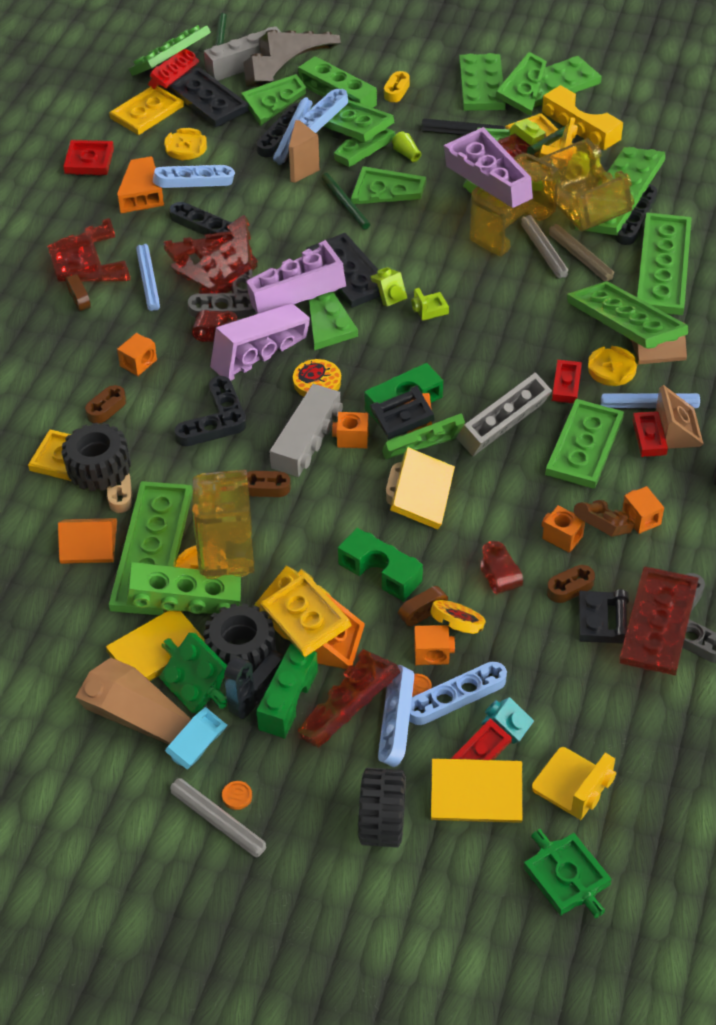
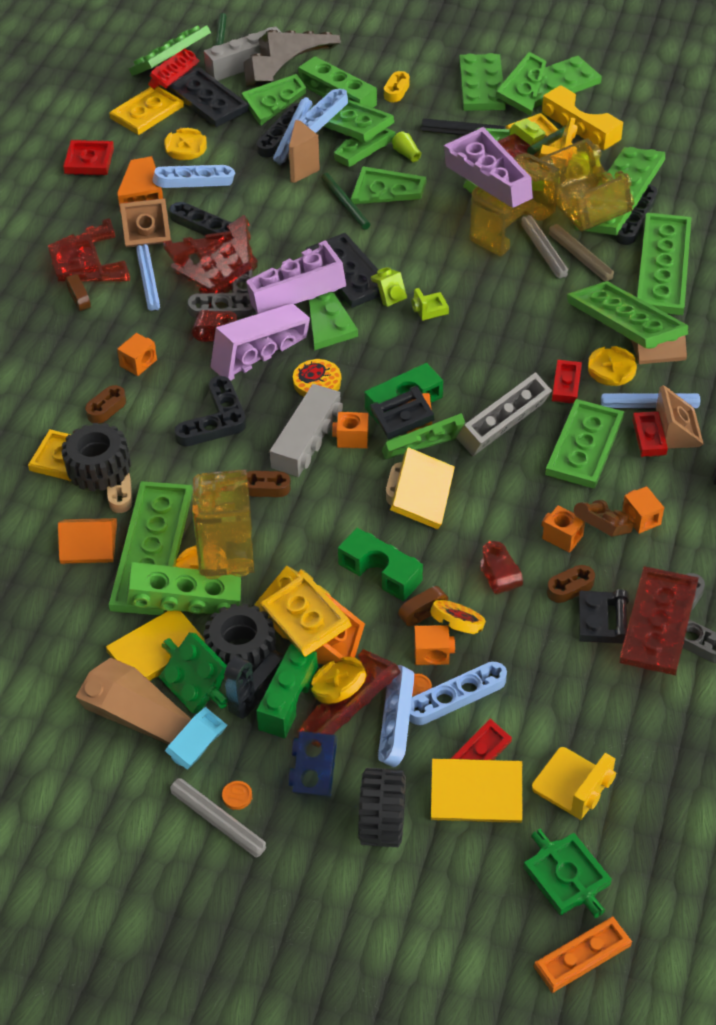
bracket [481,697,534,744] -> none
none -> medium nougat slope [120,198,171,247]
none -> clear blue brick [288,731,338,797]
none -> yellow tile [311,657,366,704]
none -> orange tile [534,916,632,993]

